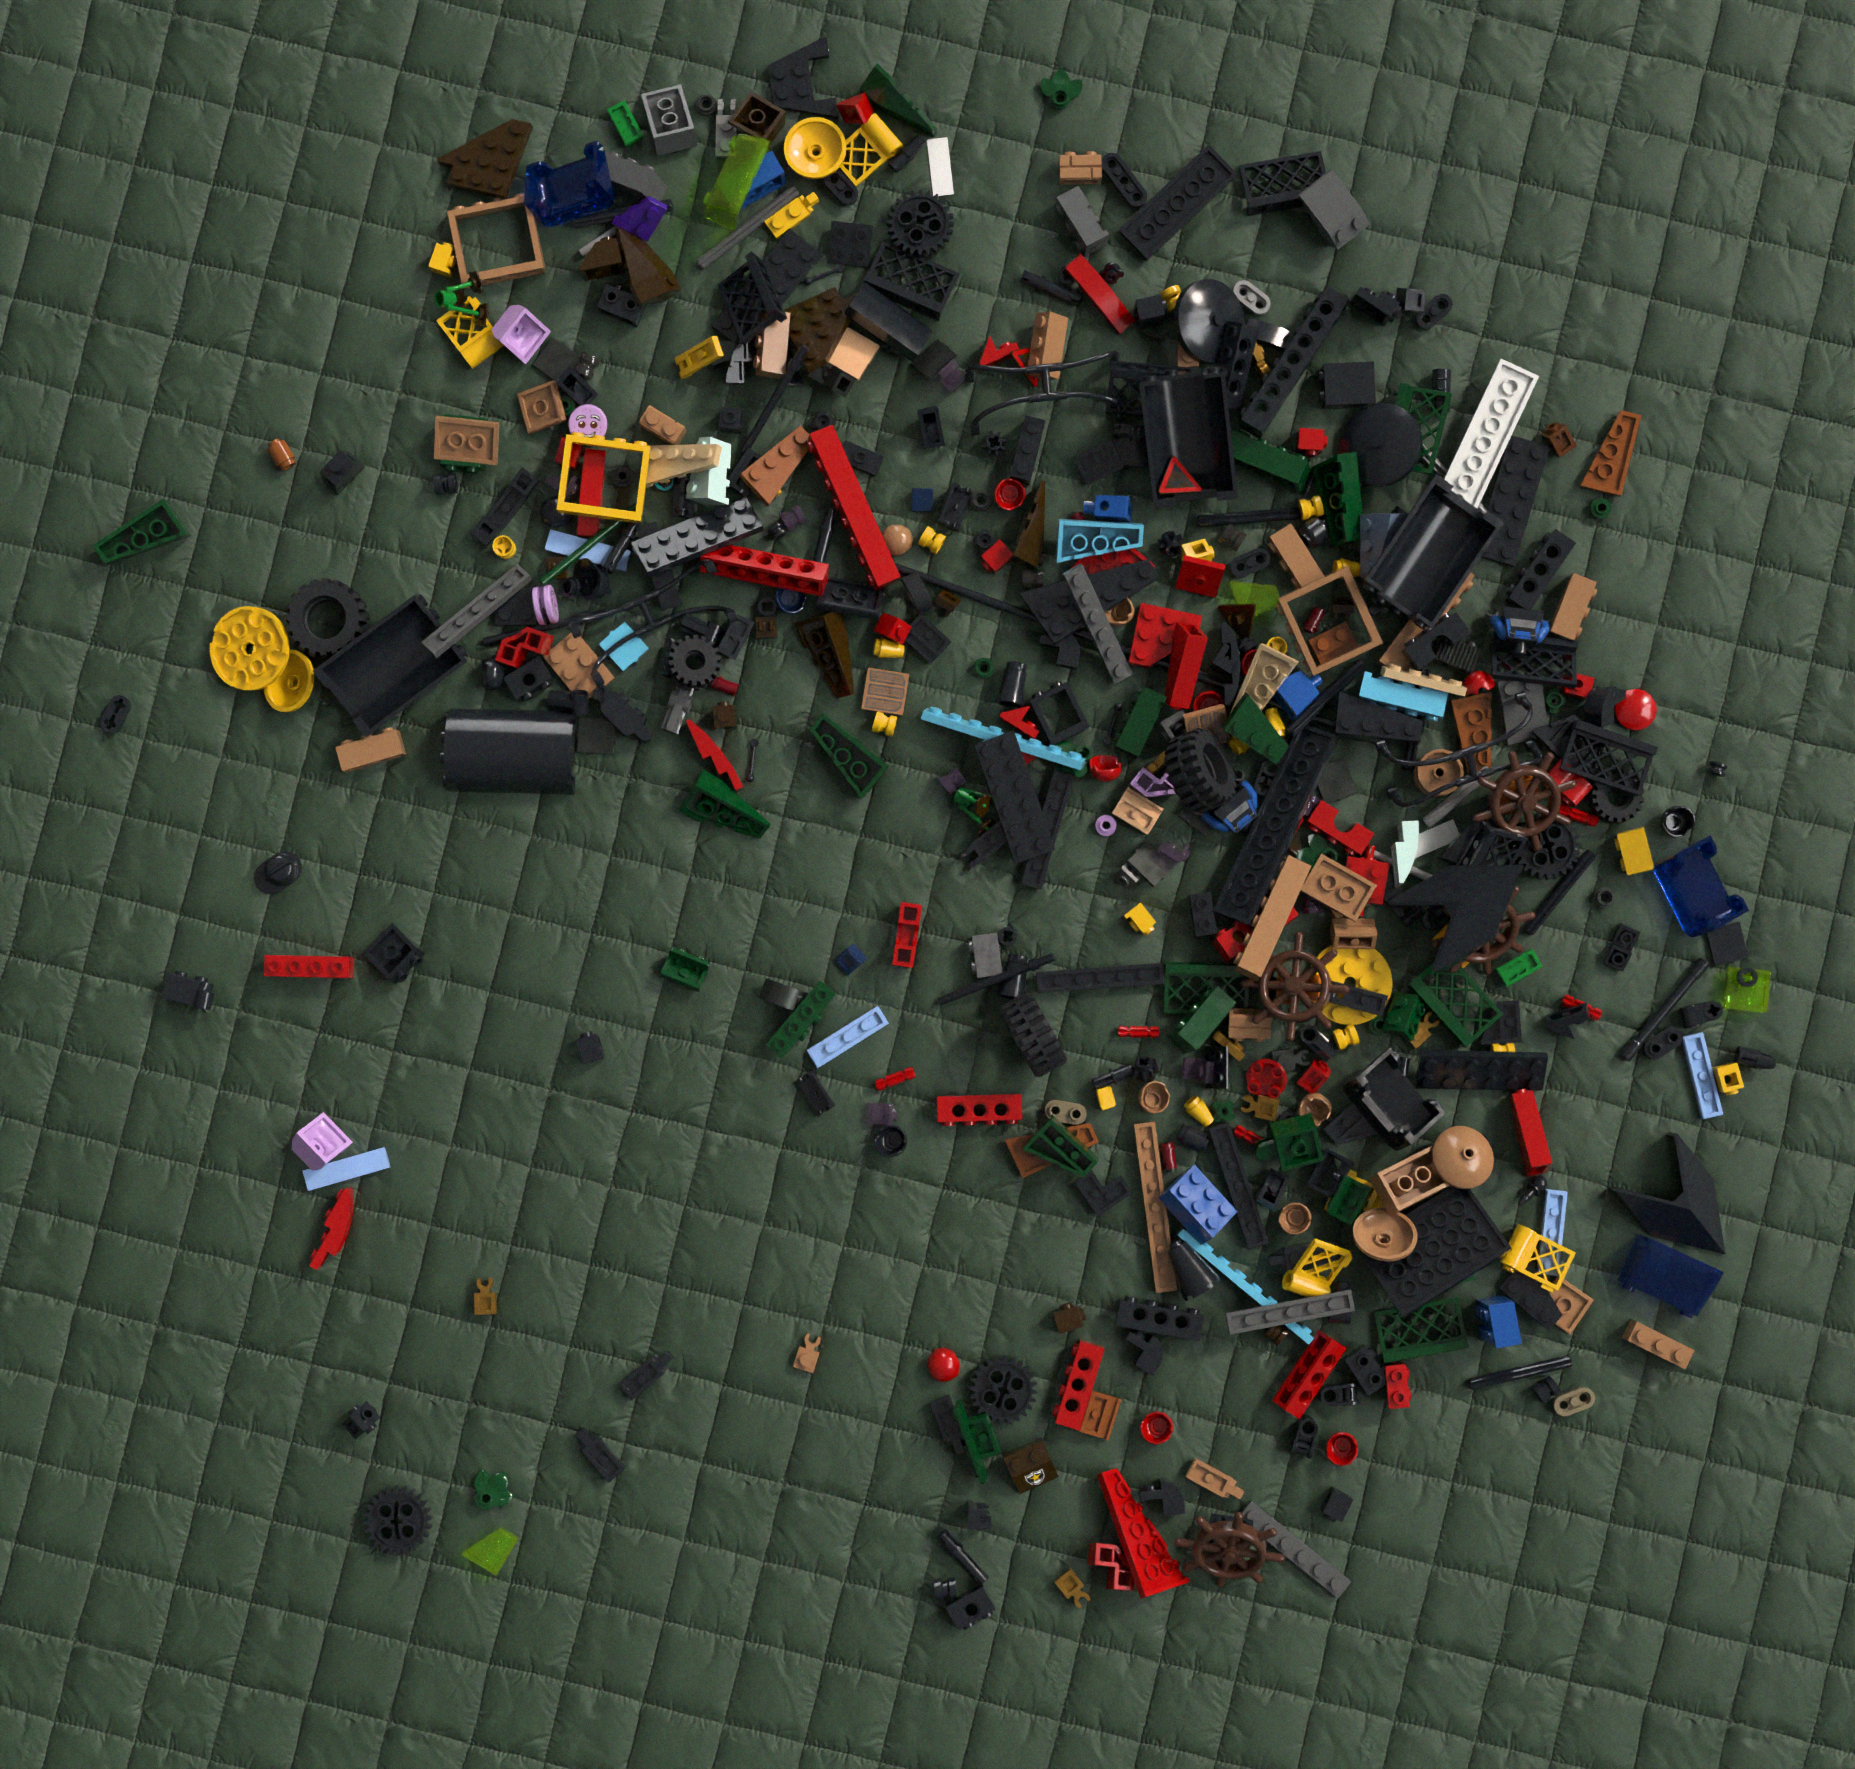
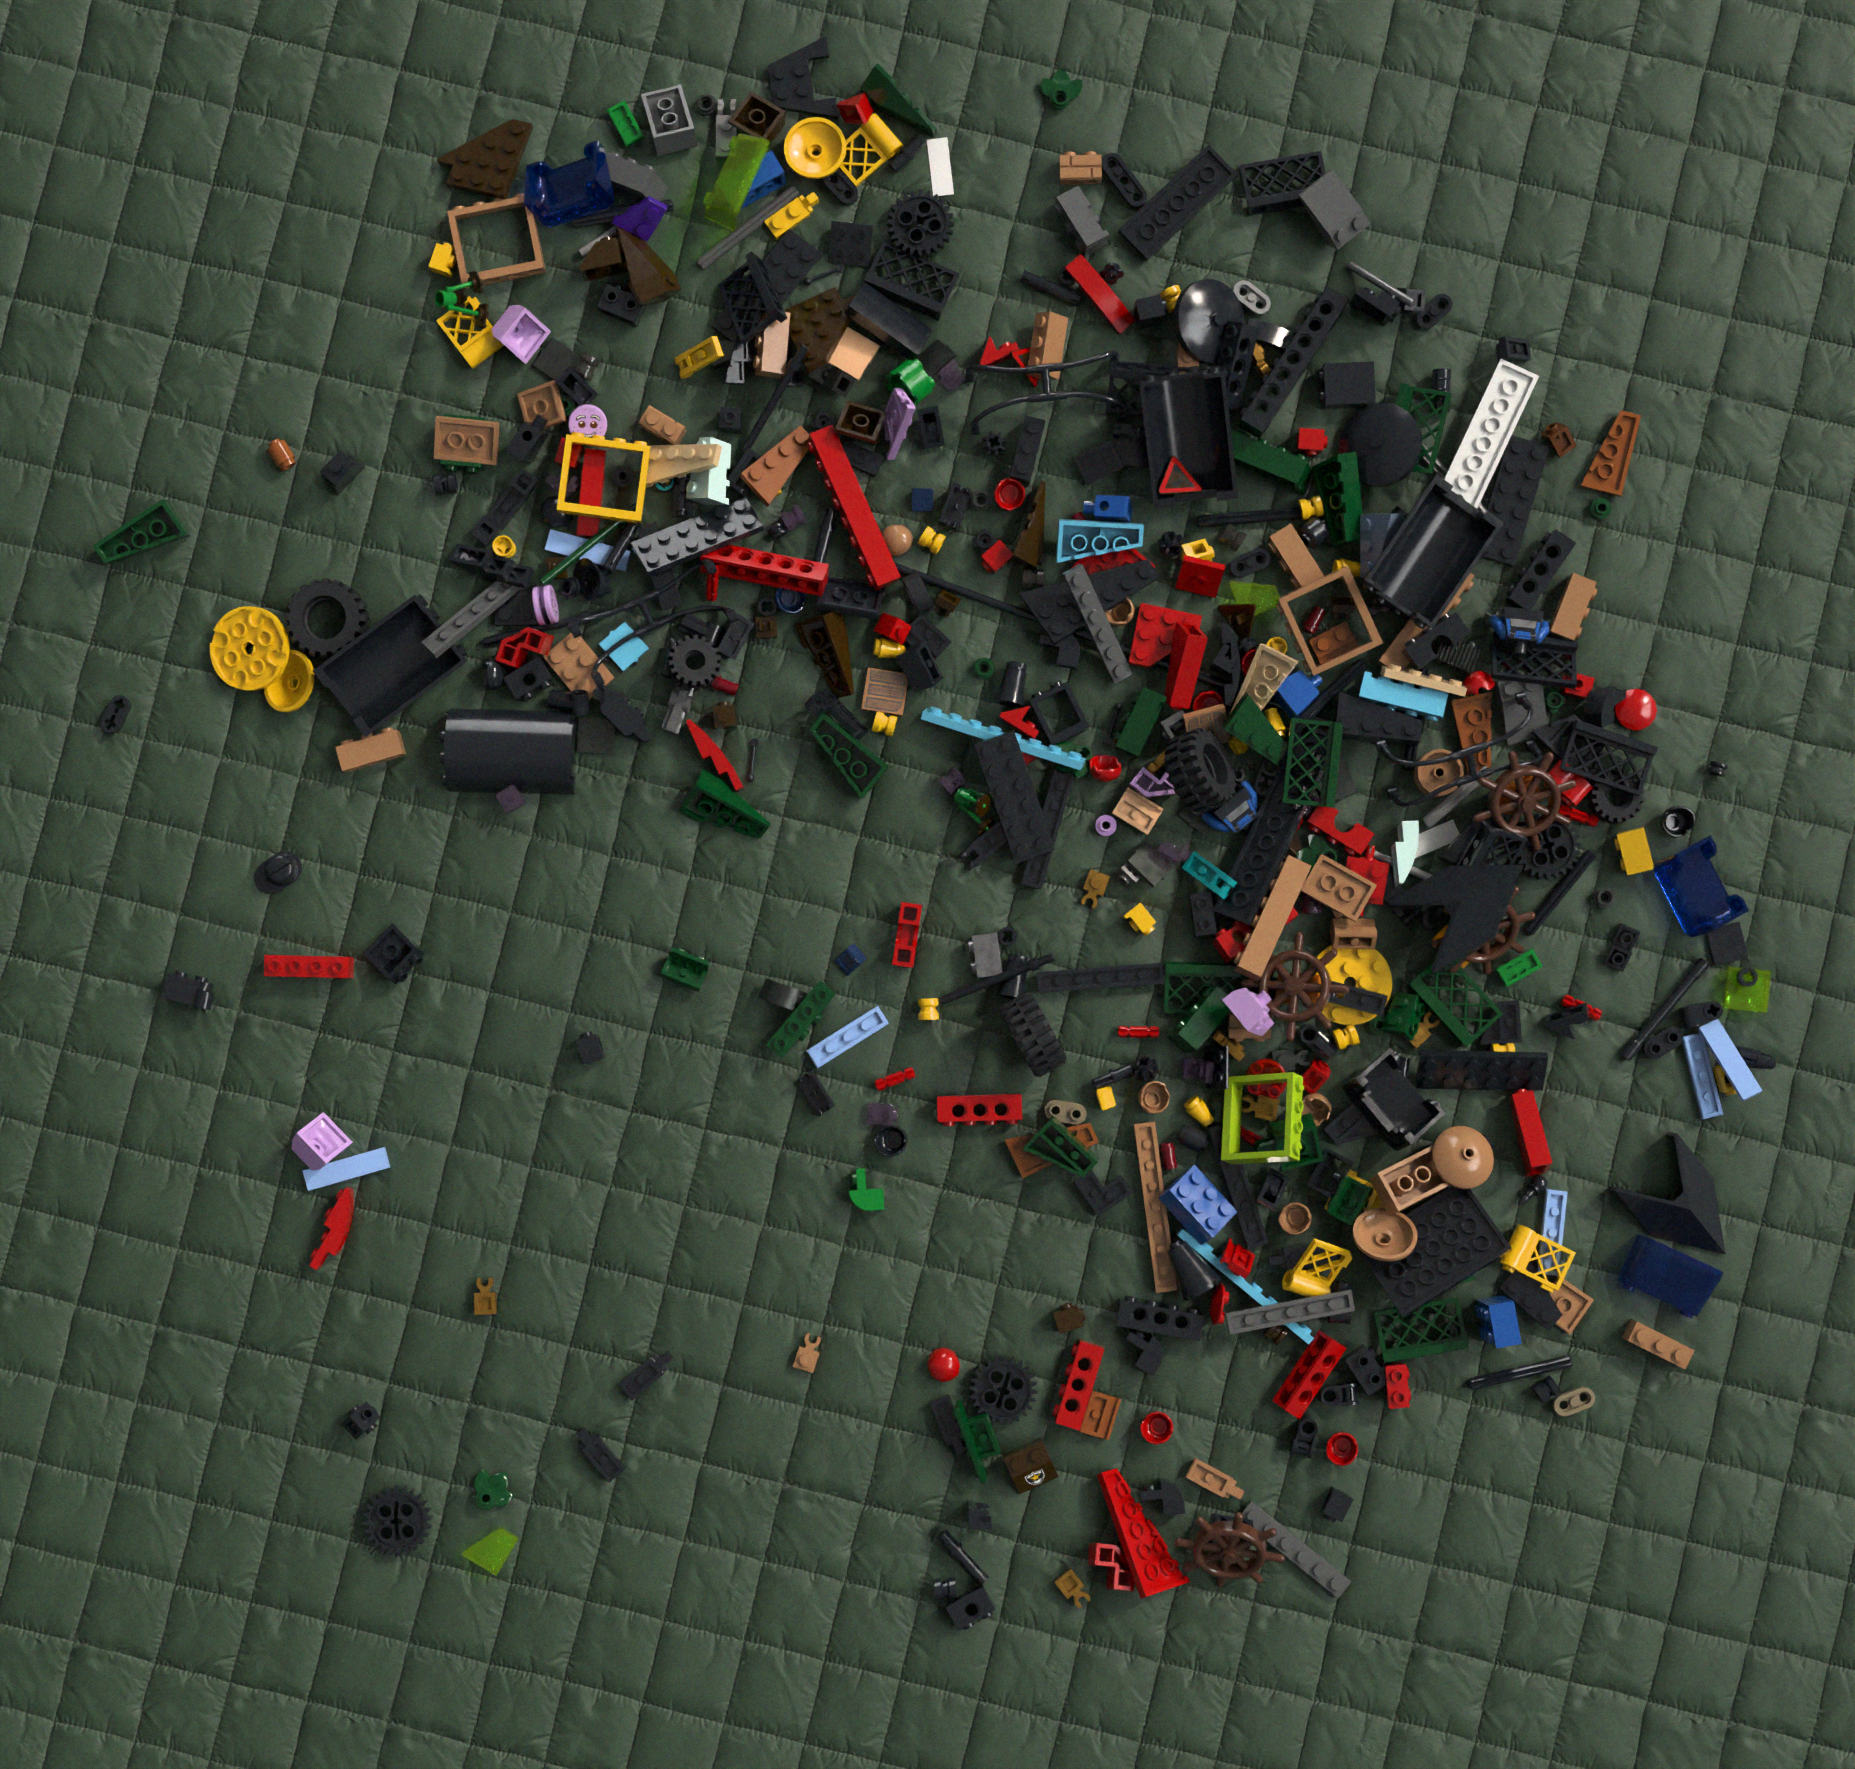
none -> black slope [448,544,535,589]
none -> clear purple bracket [496,785,527,814]
none -> black torso [505,414,549,462]
none -> red axle [705,565,719,602]
none -> black beam [805,689,867,740]
none -> dark brown slope [835,401,887,444]
none -> green brick [849,1167,885,1211]
none -> green brick [885,359,935,406]
none -> lavender wing [885,388,916,460]
none -> black brick [896,641,943,693]
none -> yellow wheel [918,998,939,1020]
none -> pearl gold plate [1081,869,1110,909]
none -> teal plate [1181,851,1237,900]
none -> red dish [1209,1283,1229,1325]
none -> red plate [1219,1238,1255,1279]
none -> lime window [1221,1072,1305,1165]
none -> lavender brick [1222,988,1274,1036]
none -> dark green fence [1282,718,1343,808]
none -> flat silver bar [1347,261,1416,308]
none -> black slope [1496,336,1531,363]
none -> light blue tile [1698,1019,1762,1102]

